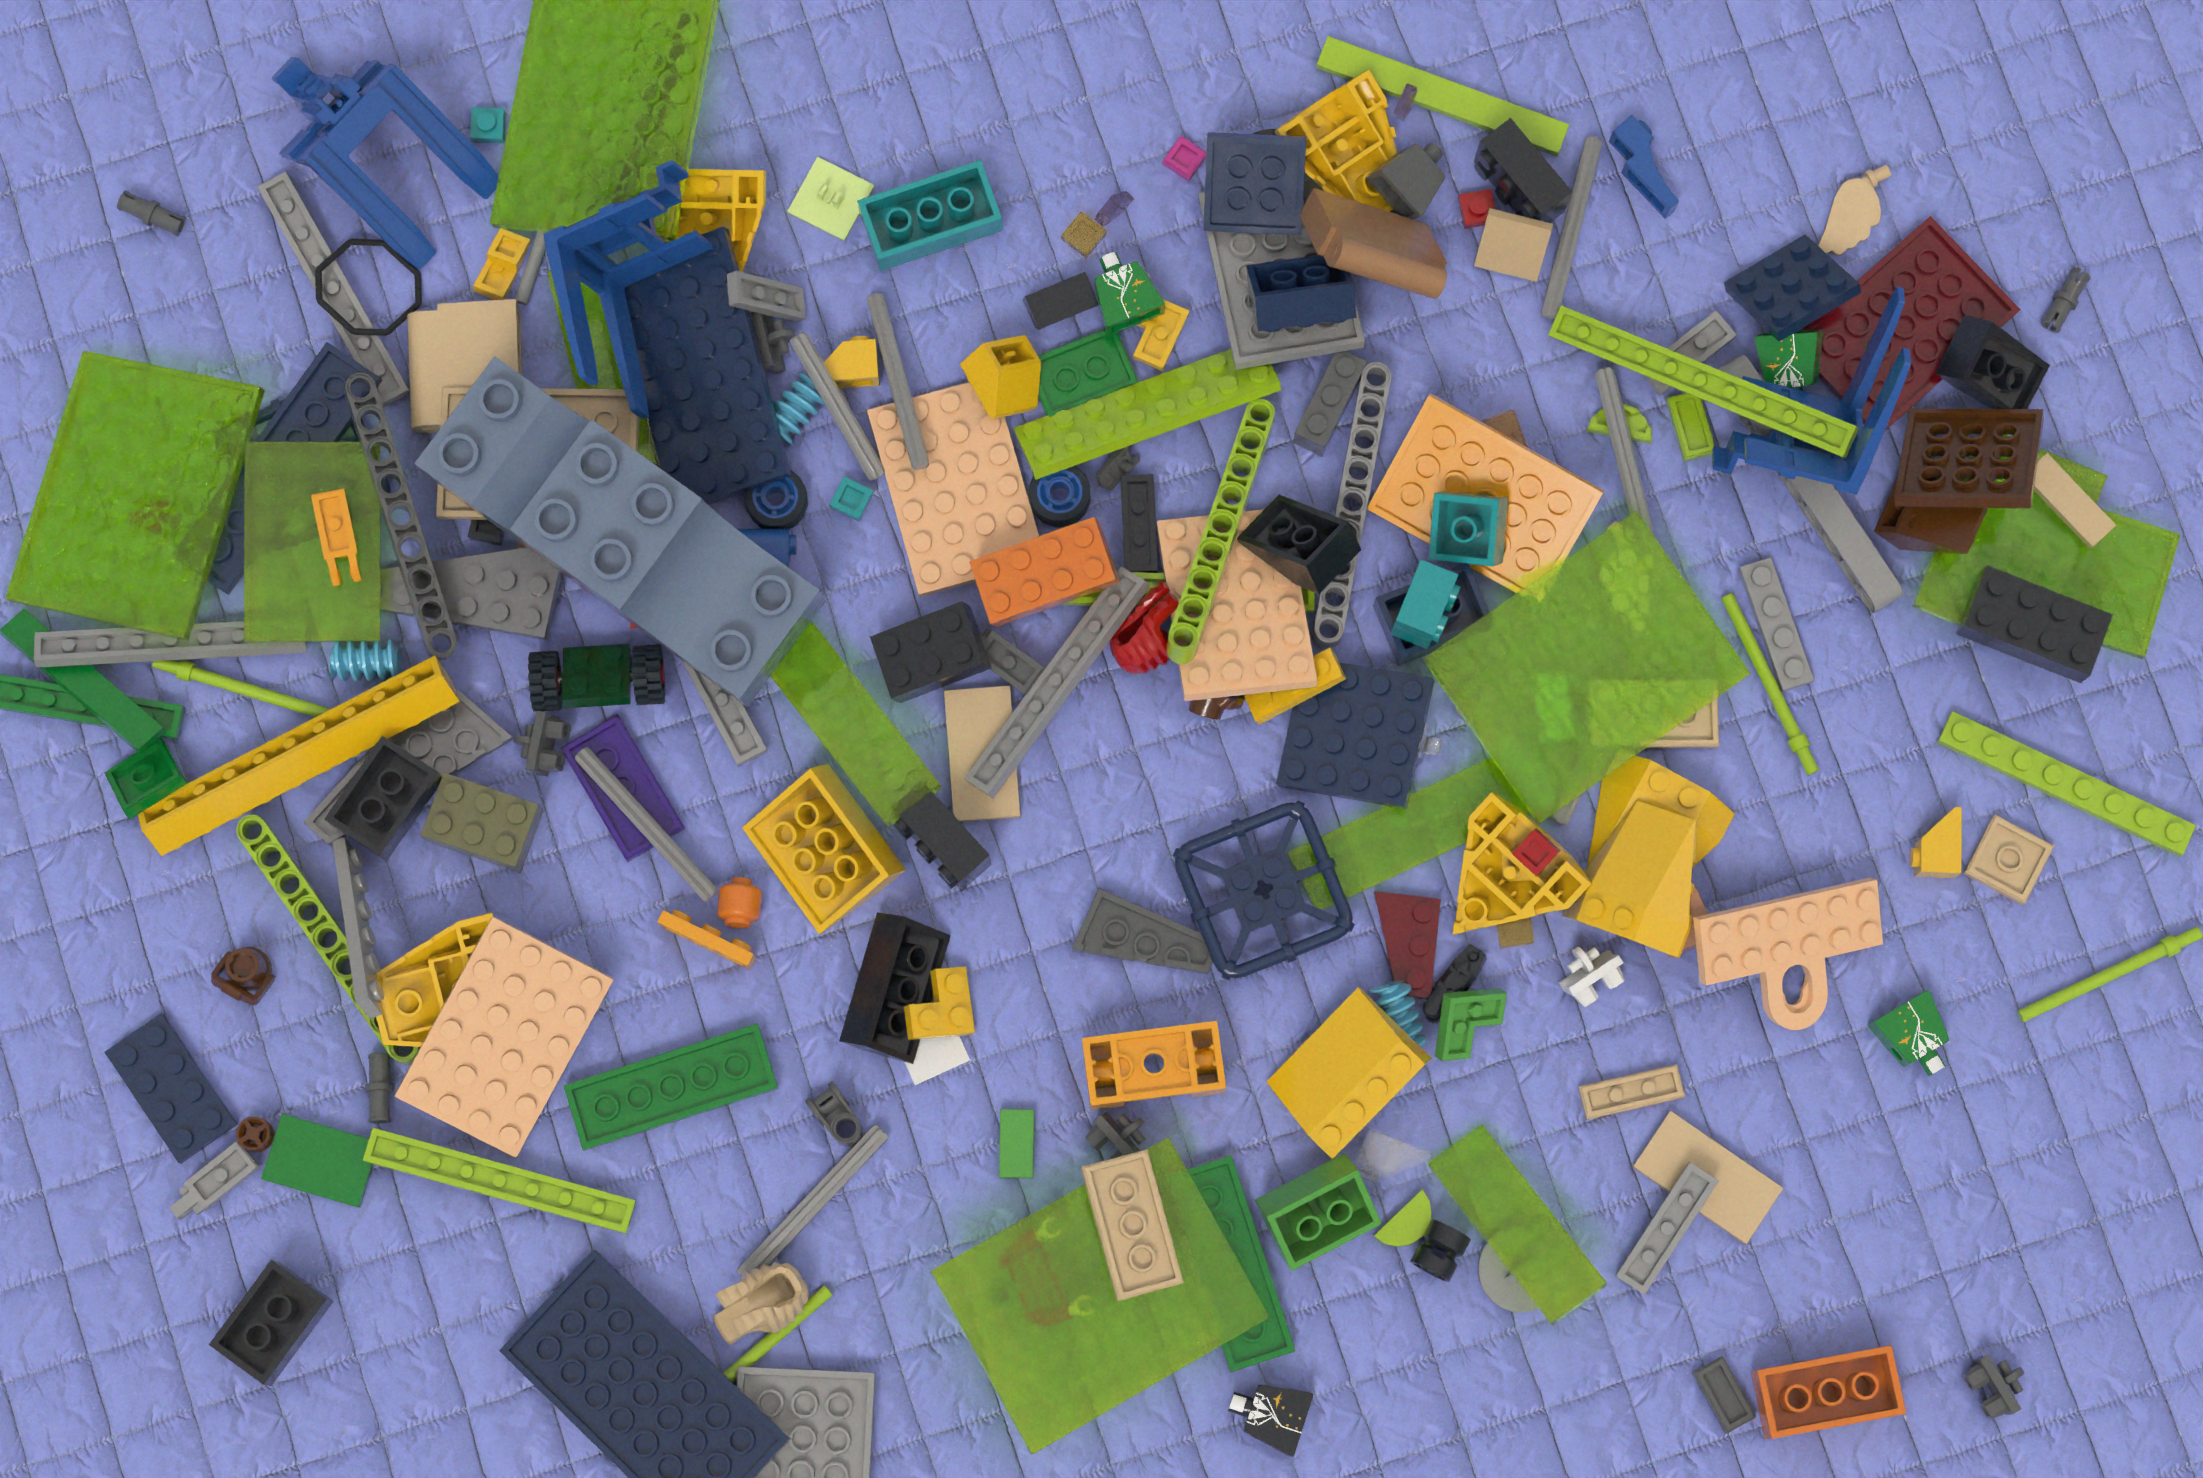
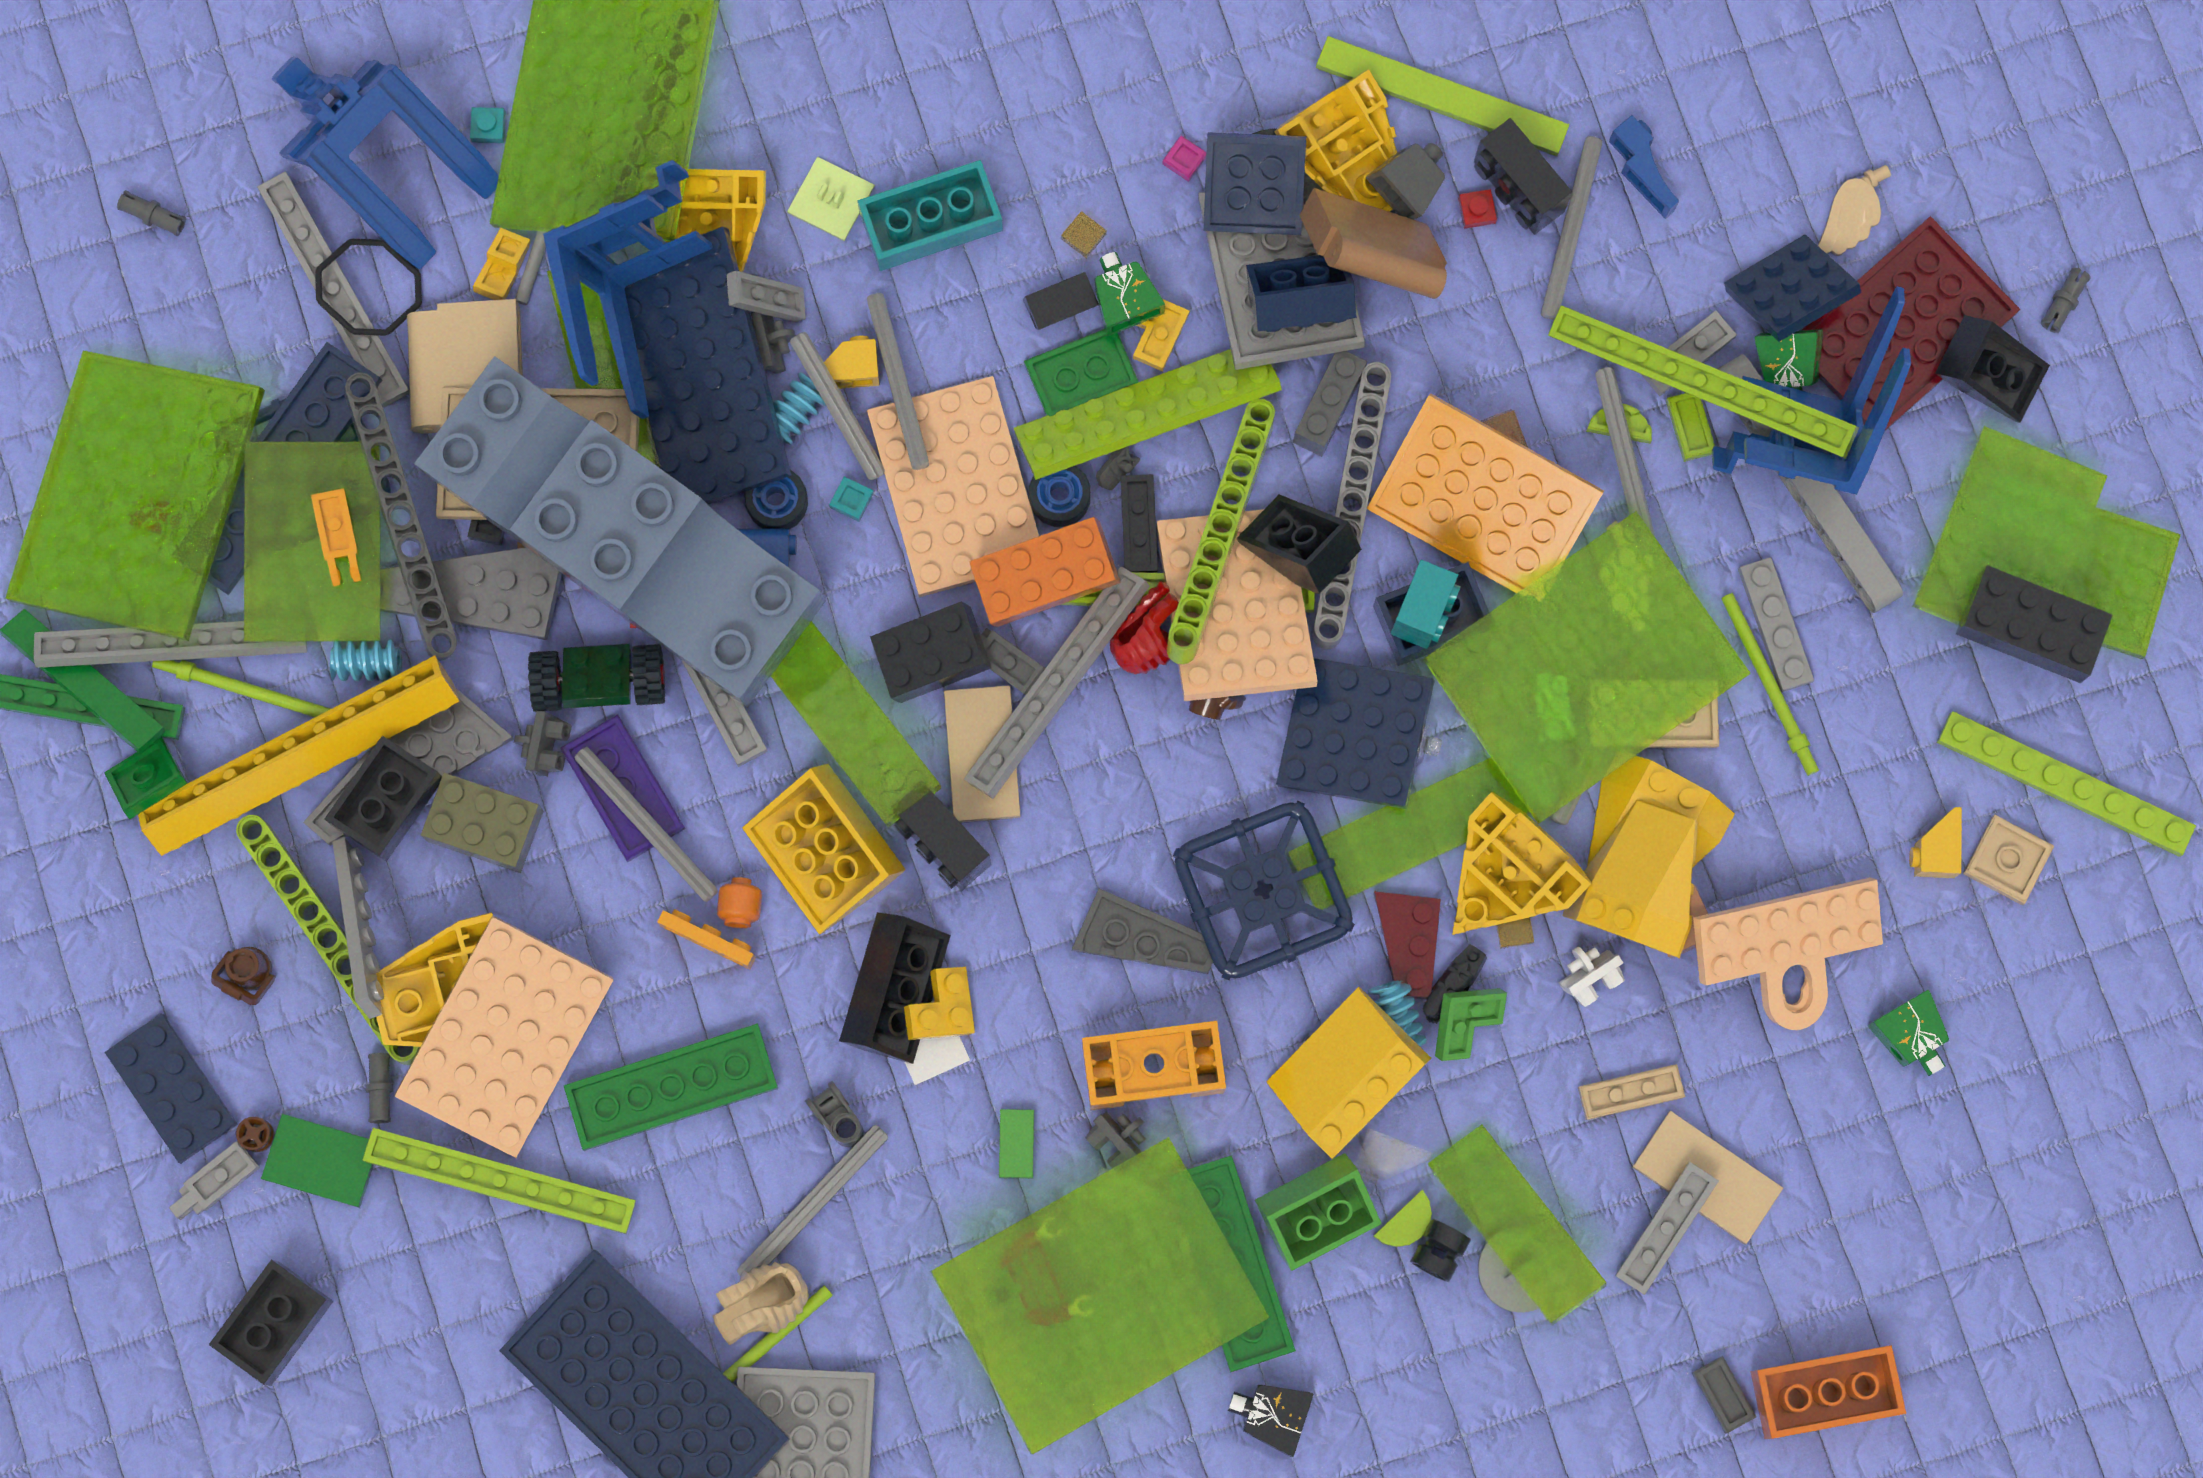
yellow slope [960,335,1041,420] -> none
tan tile [1080,1149,1184,1302] -> none
clear purple tile [1095,191,1134,227] -> none
yellow plate [1244,647,1346,725] -> none
clear purple tile [1393,83,1418,121] -> none
teal brick [1428,491,1508,566] -> none
tan tile [1474,208,1553,282] -> none
red plate [1512,828,1561,877] -> none
reddish brown slope [1874,478,1988,554] -> none
reddish brown piece [1894,408,2044,509] -> none
dark grey hips [1962,1355,2024,1419] -> none
lime bar [2017,926,2203,1023] -> none
tan tile [2034,453,2116,549] -> none

